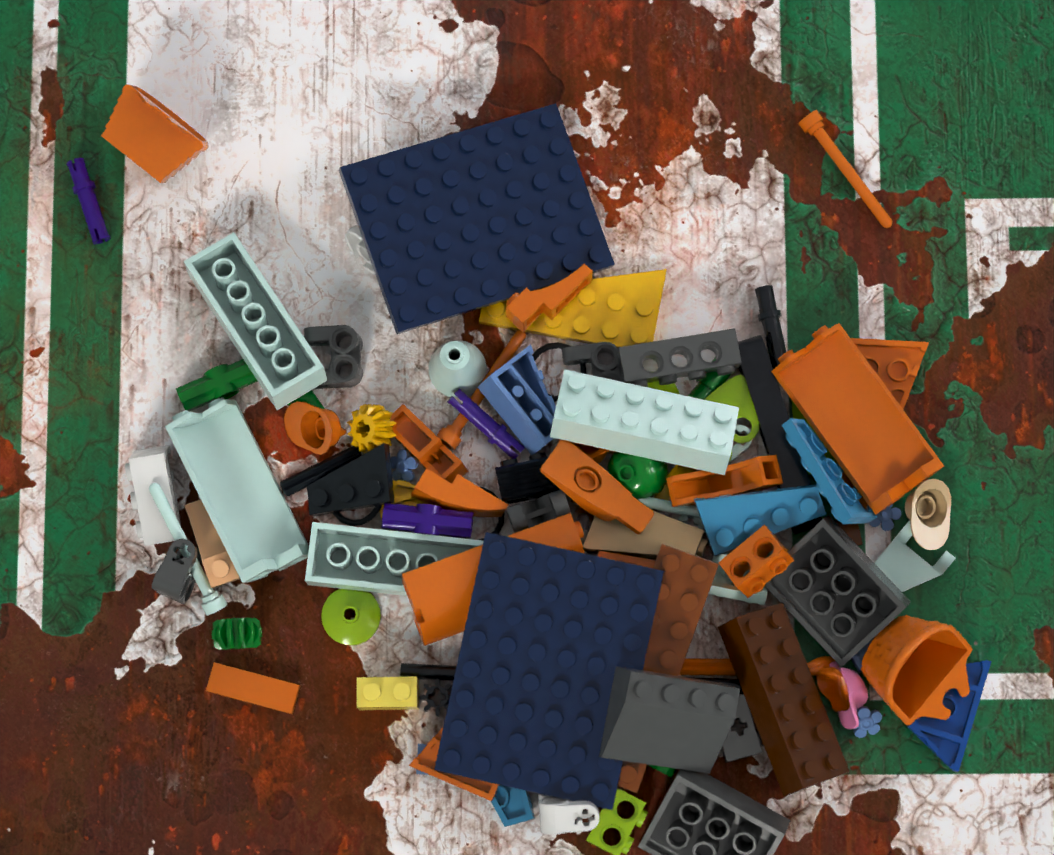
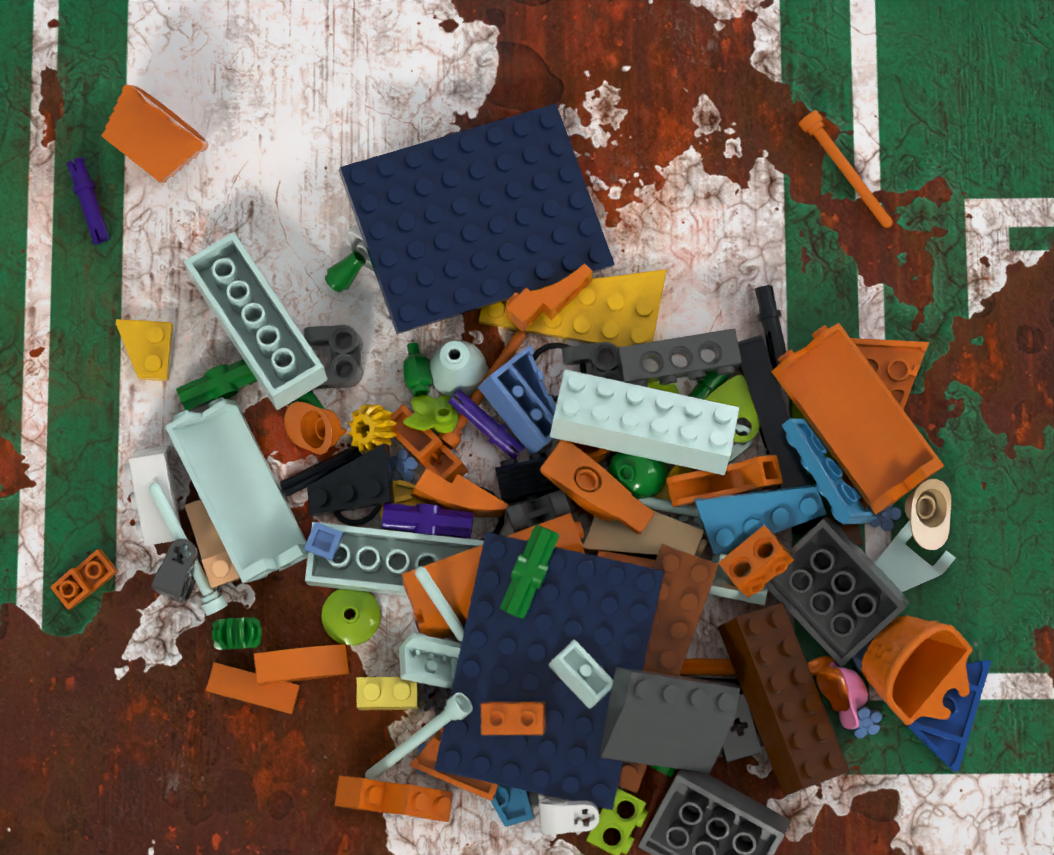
none -> orange slope [50,549,119,610]
none -> yellow wing [116,319,173,381]
none -> orange slope [254,644,350,686]
none -> medium blue plate [304,522,344,562]
none -> green cone [325,250,366,292]
none -> orange arch [335,776,453,822]
none -> light aqua piece [365,692,473,780]
none -> light aqua bracket [399,633,462,689]
none -> green plant [403,343,433,396]
none -> lime plate [403,394,459,433]
none -> light aqua piece [415,567,465,643]
none -> orange brick [481,701,546,735]
none -> green piece [499,524,560,619]
none -> light aqua slope [549,639,613,709]

